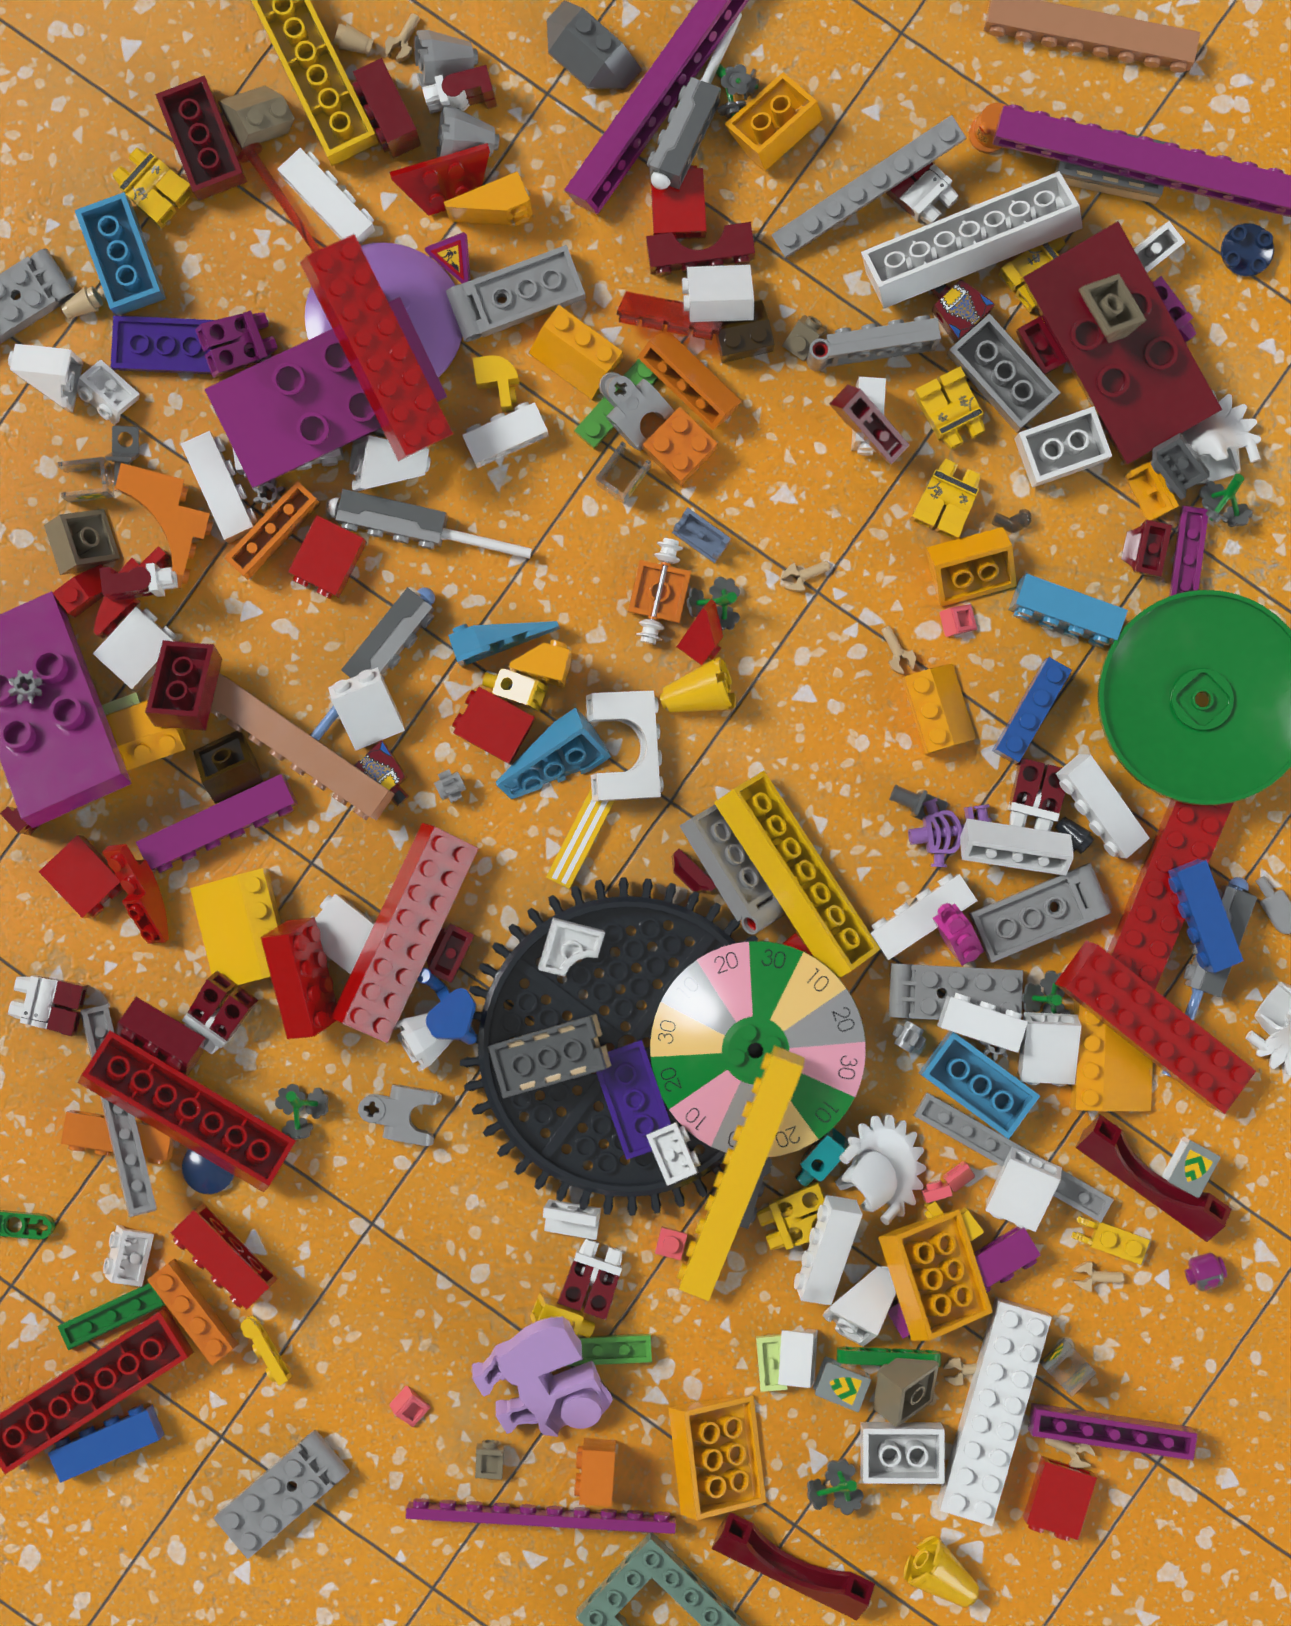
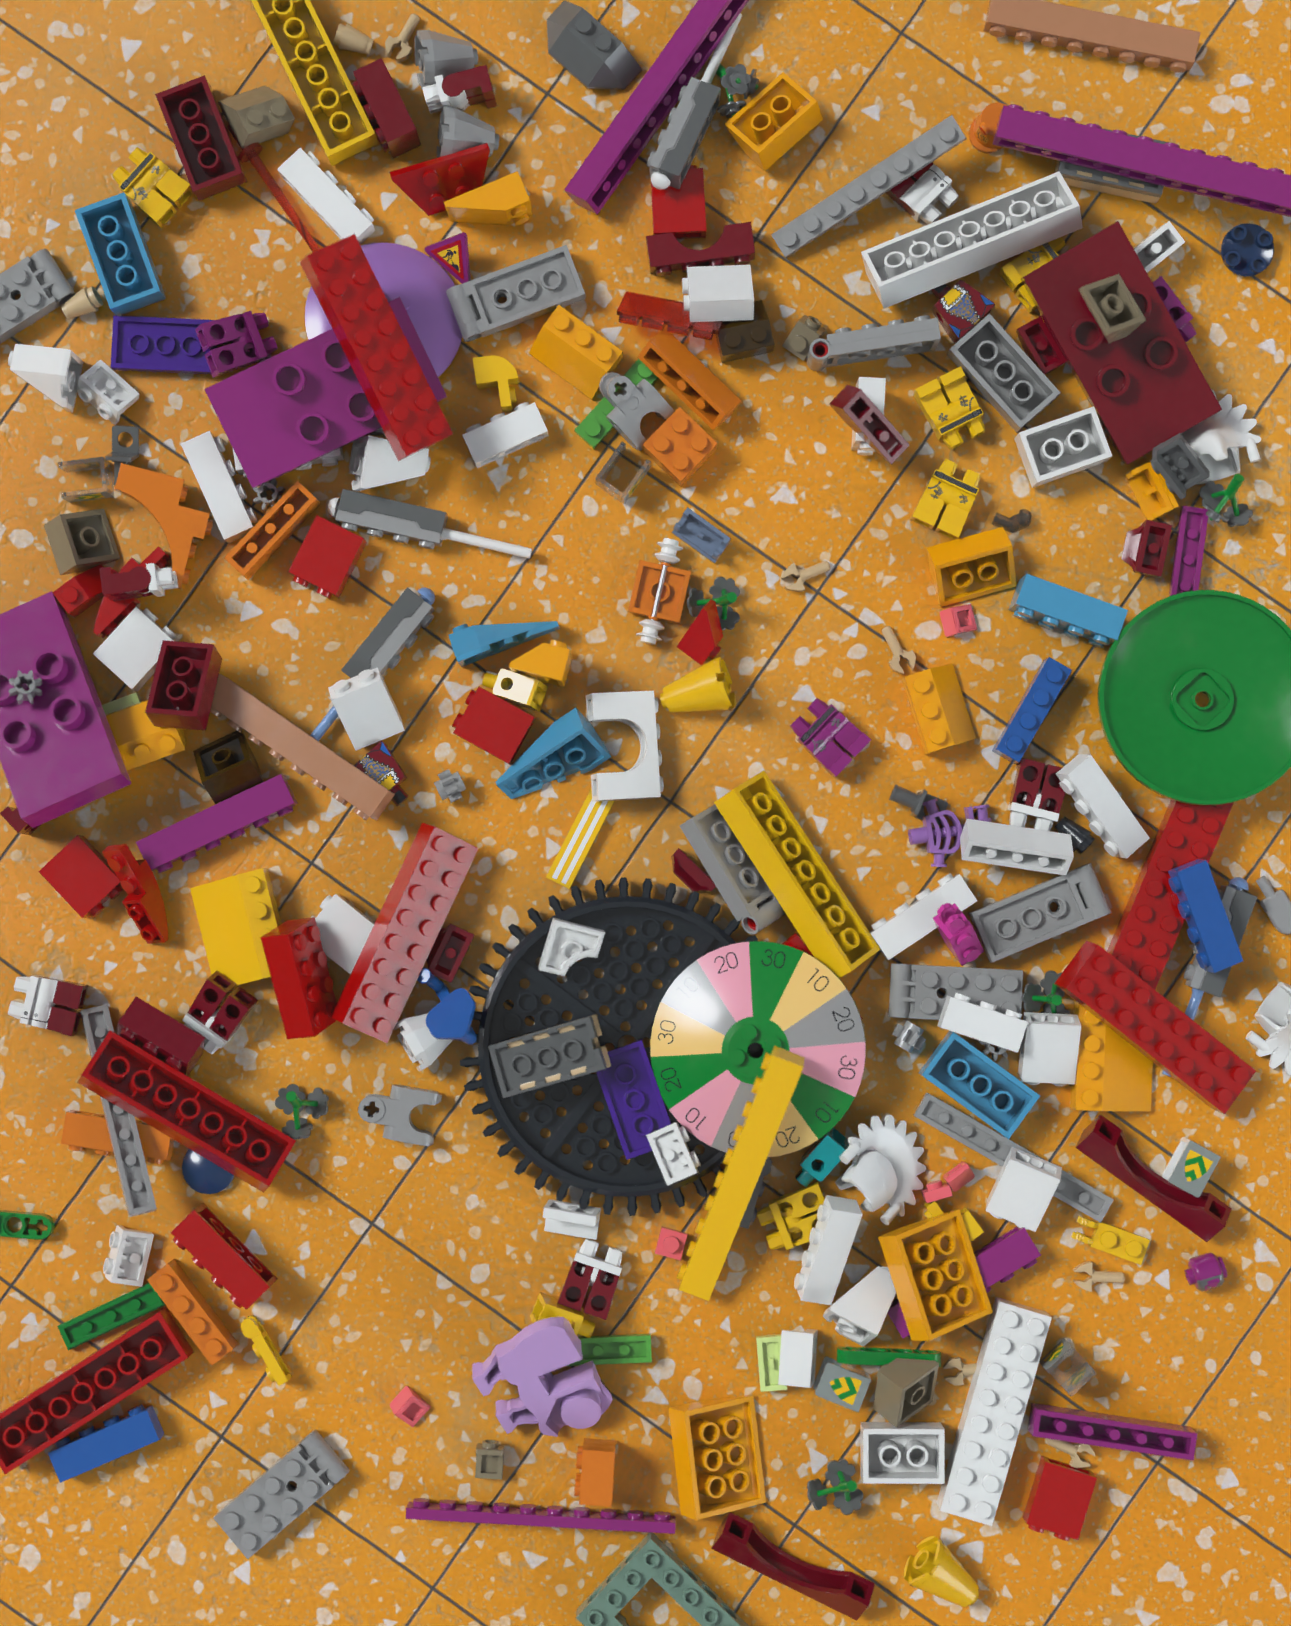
none -> magenta hips [790,698,871,778]

